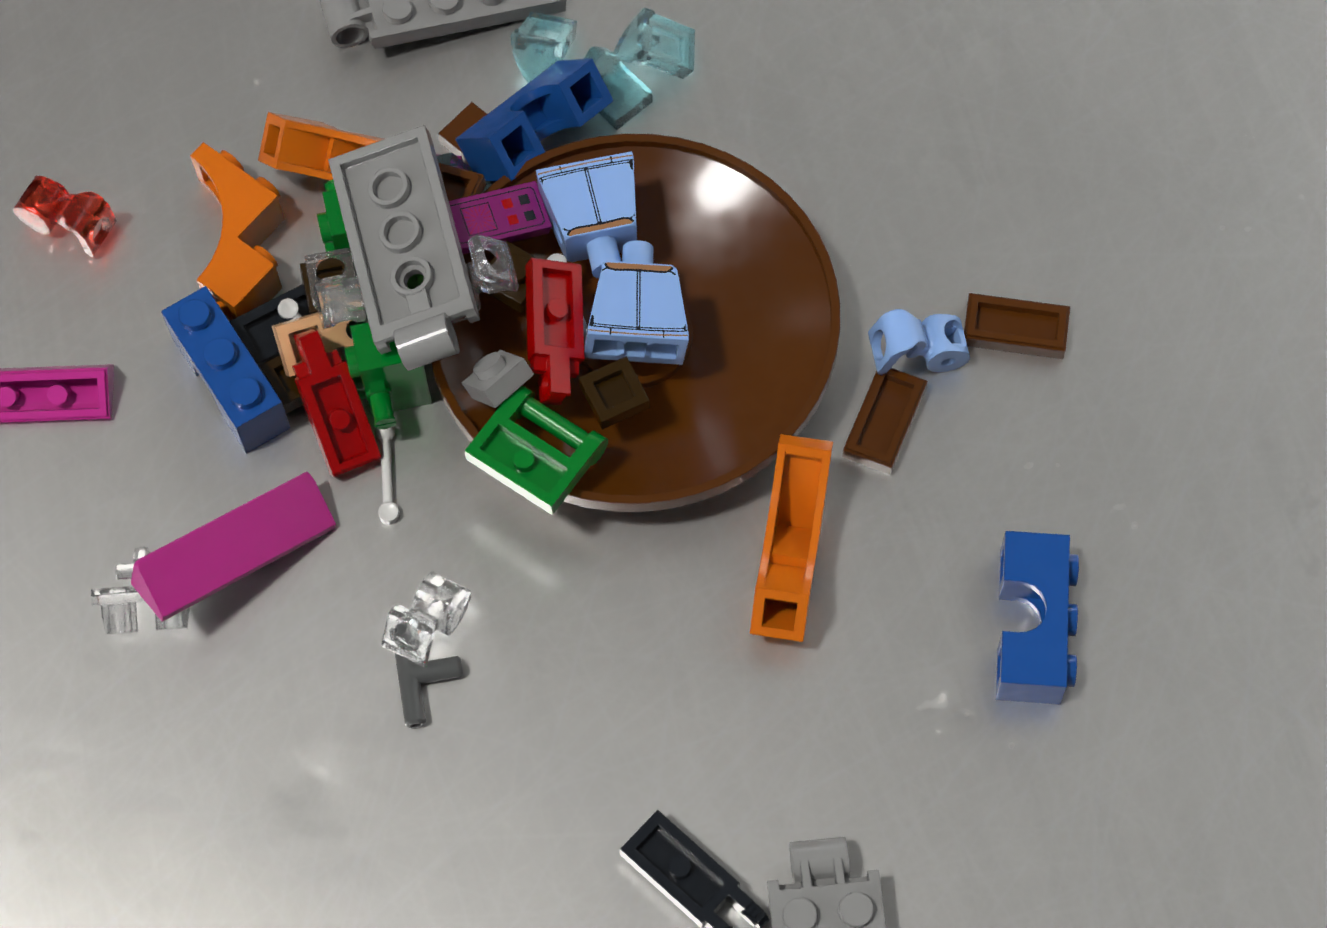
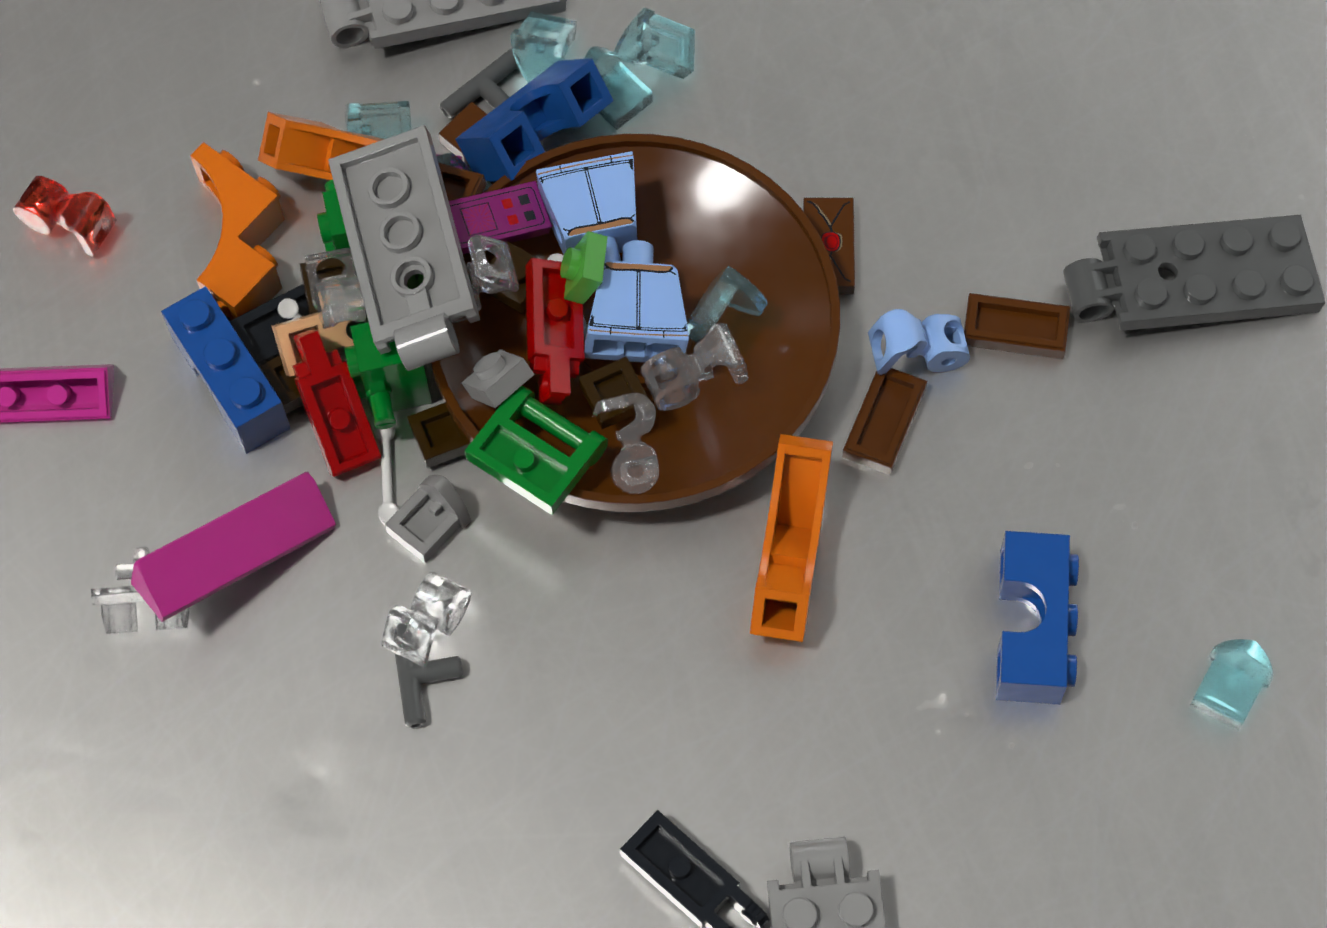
none -> clear light blue tile [345,101,411,139]
none -> light grey tile [384,475,471,563]
none -> dark brown plate [407,403,471,468]
none -> dark grey piece [440,49,523,119]
none -> bright green plate [560,231,608,304]
none -> clear leg [592,393,659,494]
none -> clear leg [641,323,748,411]
none -> clear light blue tile [687,266,768,343]
none -> reddish brown tile [803,198,855,294]
none -> dark grey hinge [1063,215,1326,331]
none -> clear light blue tile [1190,639,1273,731]

